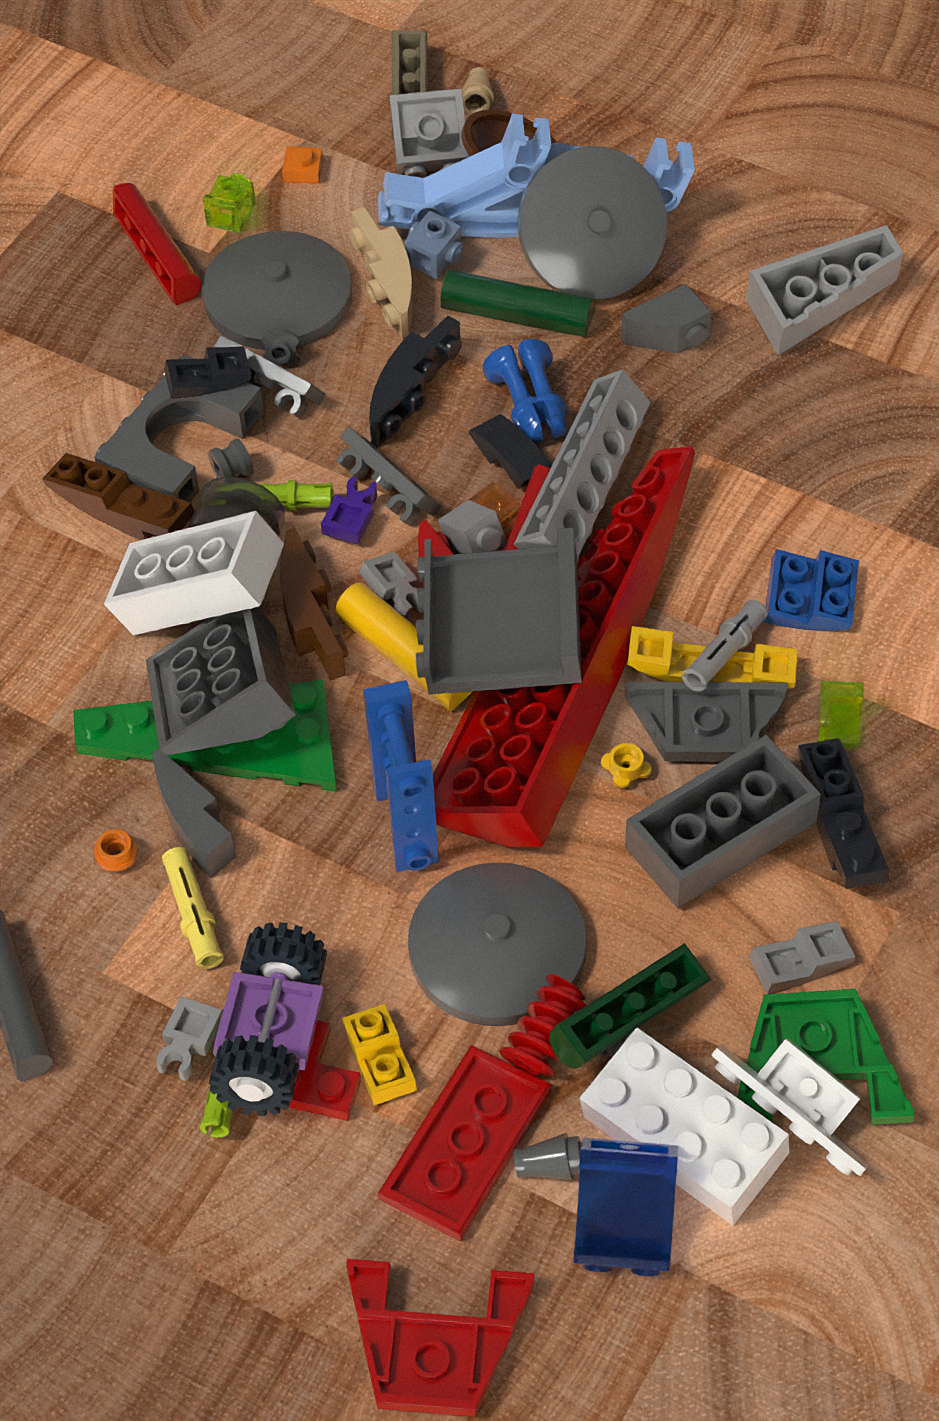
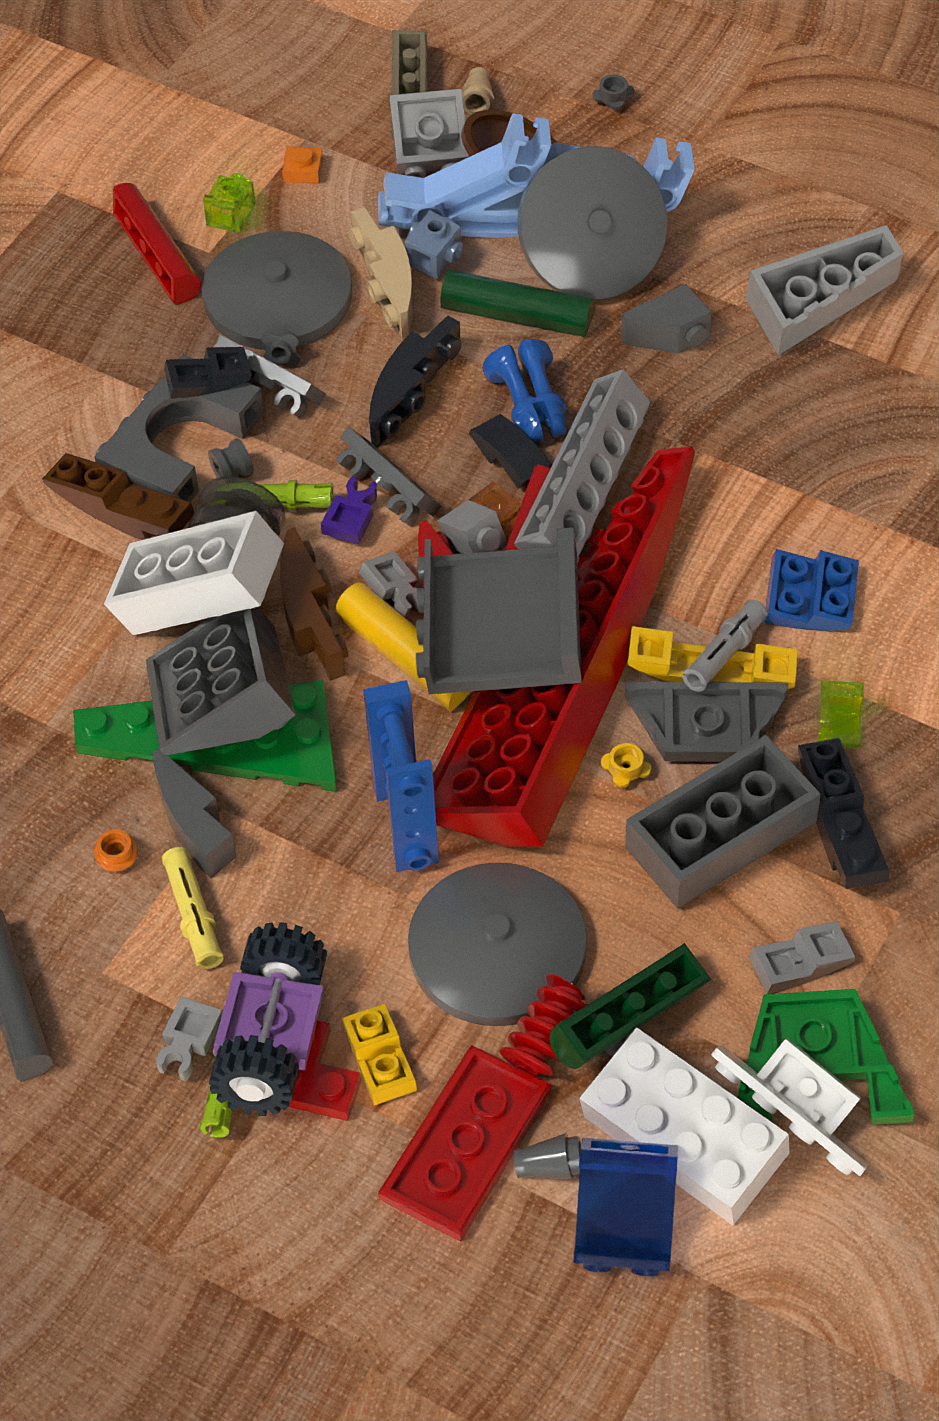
red wing [346,1259,535,1417] -> none
none -> dark grey plate [593,75,635,110]

